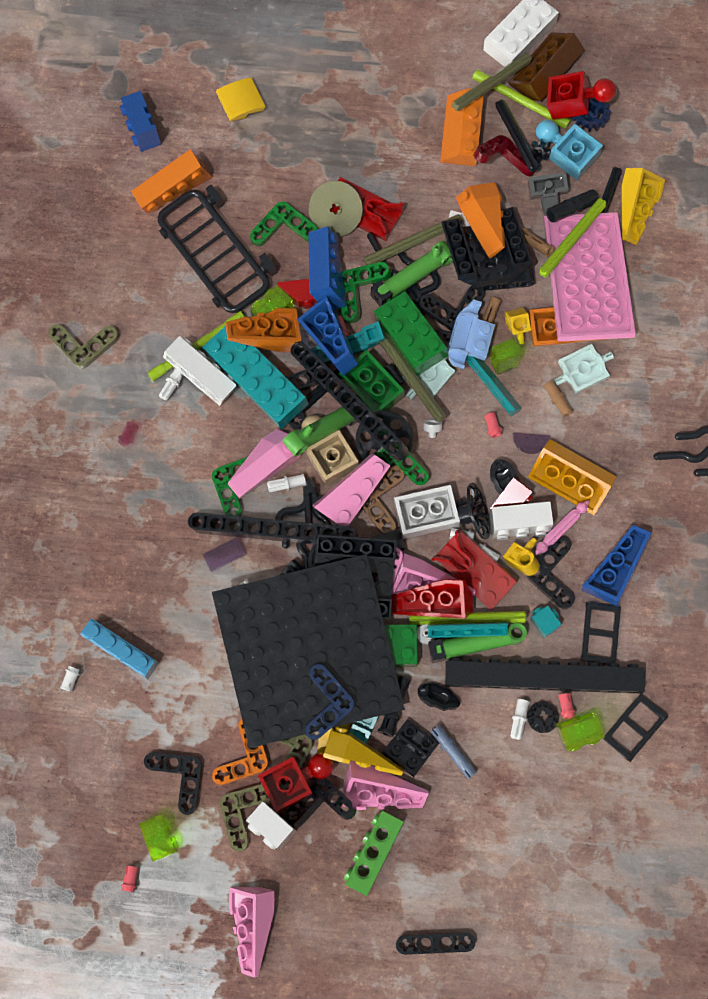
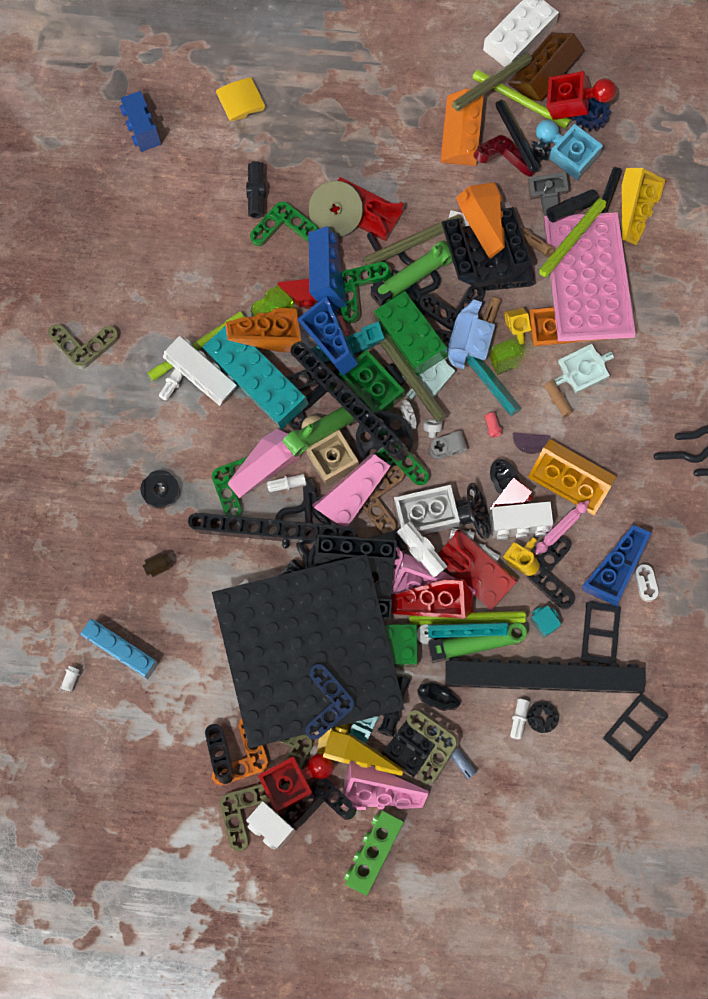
clear pink pin [118,421,138,447] -> none
coral pin [121,866,139,892] -> none
orange wedge [131,149,213,213] -> none
clear neon green brick [139,814,179,862] -> none
black beam [144,752,202,815] -> none
black bar [157,185,278,313] -> none
clear purple tile [202,537,246,573] -> none
bright pink wedge [229,887,275,977] -> none
black beam [396,933,476,955] -> none
clear neon green brick [556,711,605,752] -> none
coral pin [558,693,576,719] -> none
none -> black plate [140,470,179,509]
none -> dark brown brick [142,552,173,577]
none -> black beam [205,724,234,784]
none -> black piece [246,161,266,219]
none -> white piece [397,521,447,577]
none -> white gear [400,400,417,430]
none -> olive beam [407,709,459,784]
none -> light grey piece [429,431,468,459]
none -> white beam [635,565,658,602]

